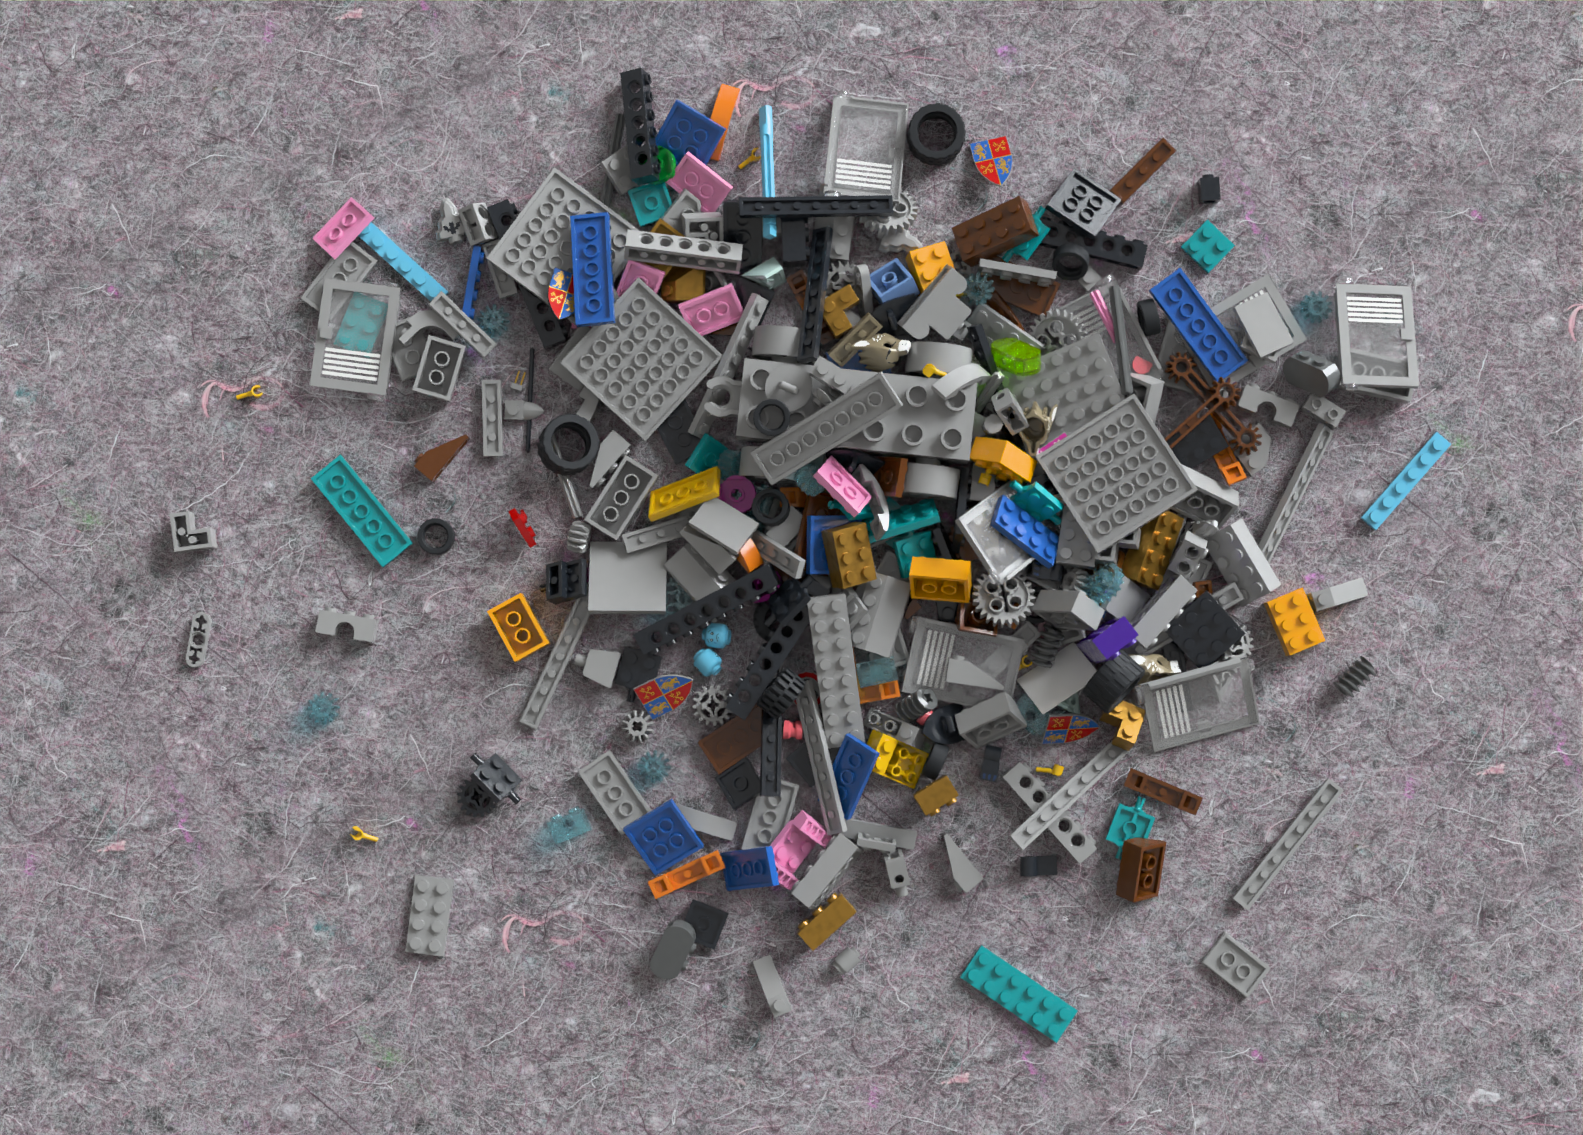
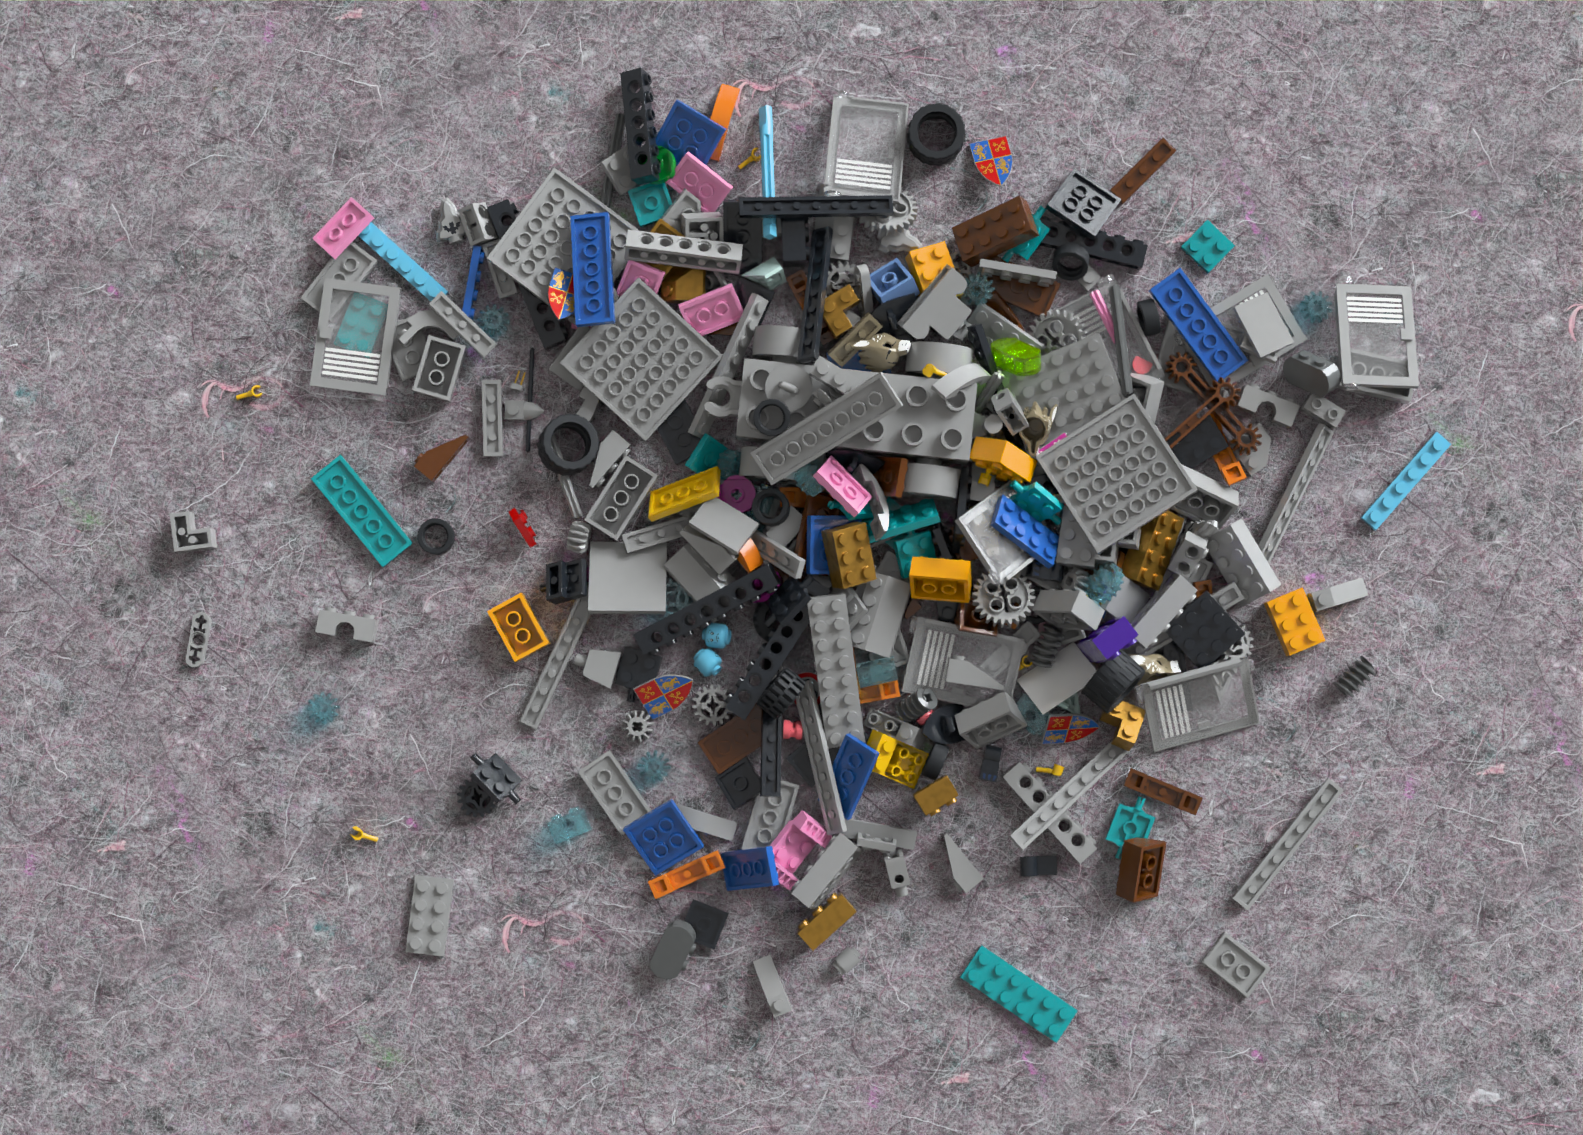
black brick [1197,174,1221,204] -> none

